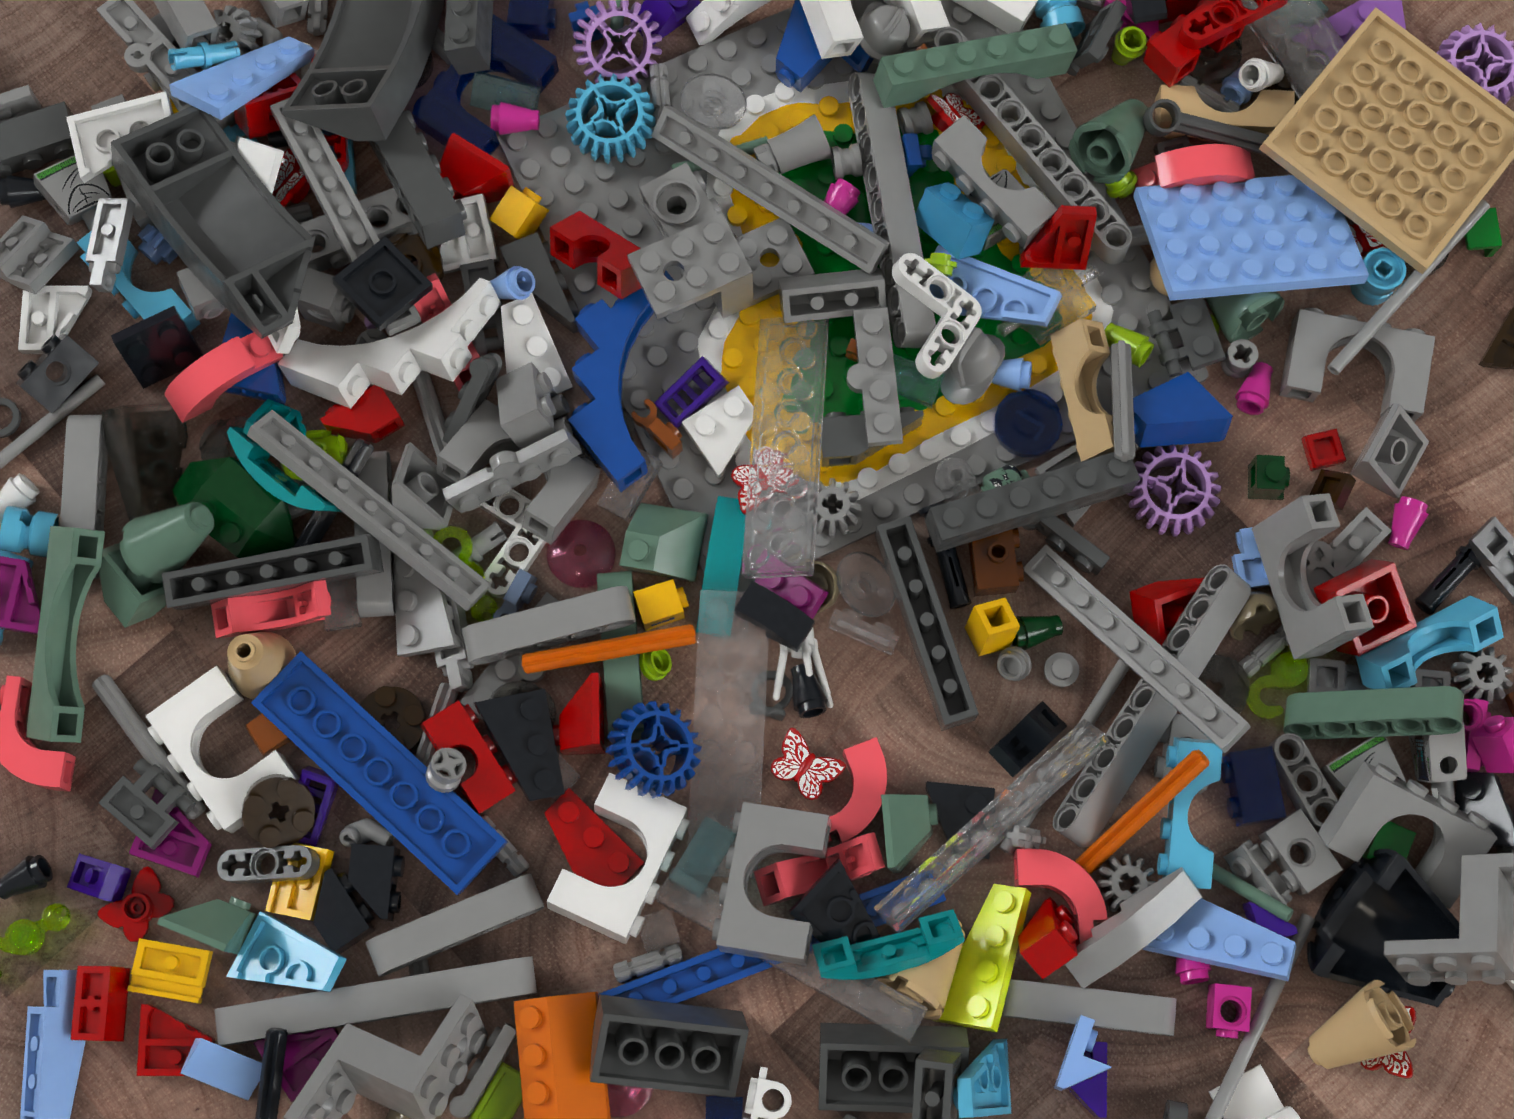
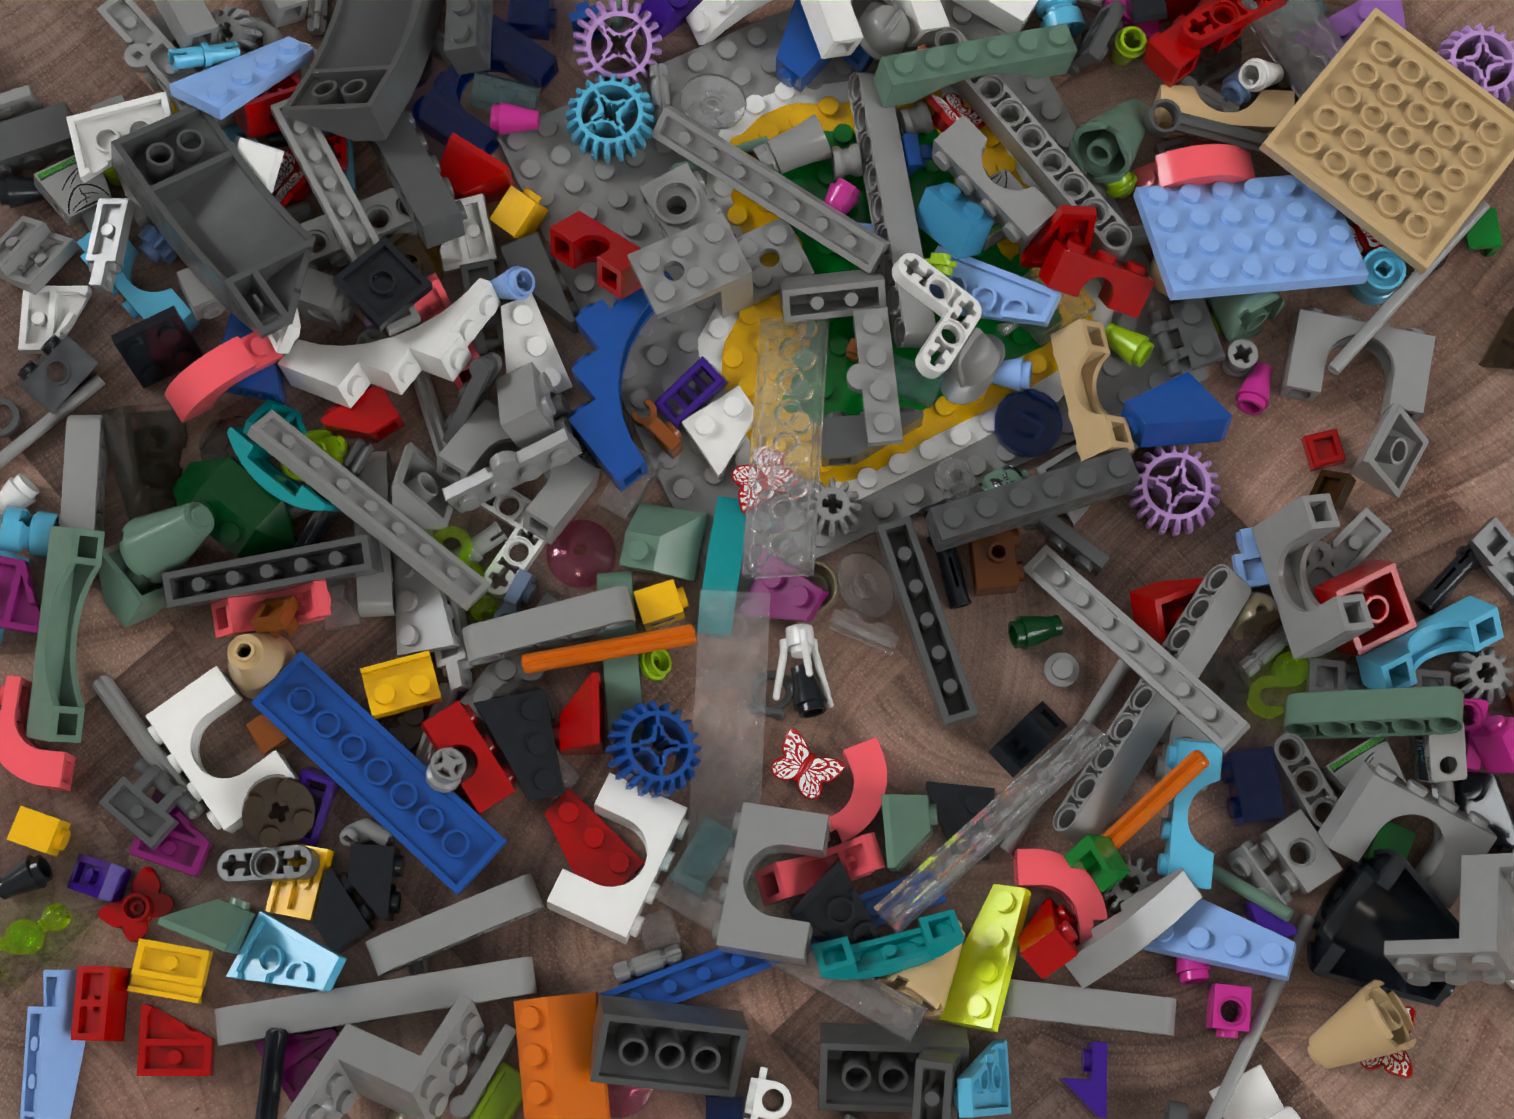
light blue slope [180,1038,262,1100] -> none
light grey axle [482,815,529,877] -> none
black slope [734,581,815,652] -> none
yellow brick [964,597,1020,656] -> none
light grey plate [997,646,1032,681] -> none
light grey axle [1006,825,1046,849] -> none
light blue slope [1054,1015,1111,1091] -> none
light grey axle [1110,340,1135,462] -> none
dark green brick [1248,455,1290,500] -> none
dark pink cone [1388,496,1429,550] -> none
none -> yellow brick [6,806,71,857]
none -> dark orange tile [250,595,300,639]
none -> yellow plate [360,650,442,719]
none -> red arch [1038,238,1155,318]
none -> green panel [1064,834,1131,892]

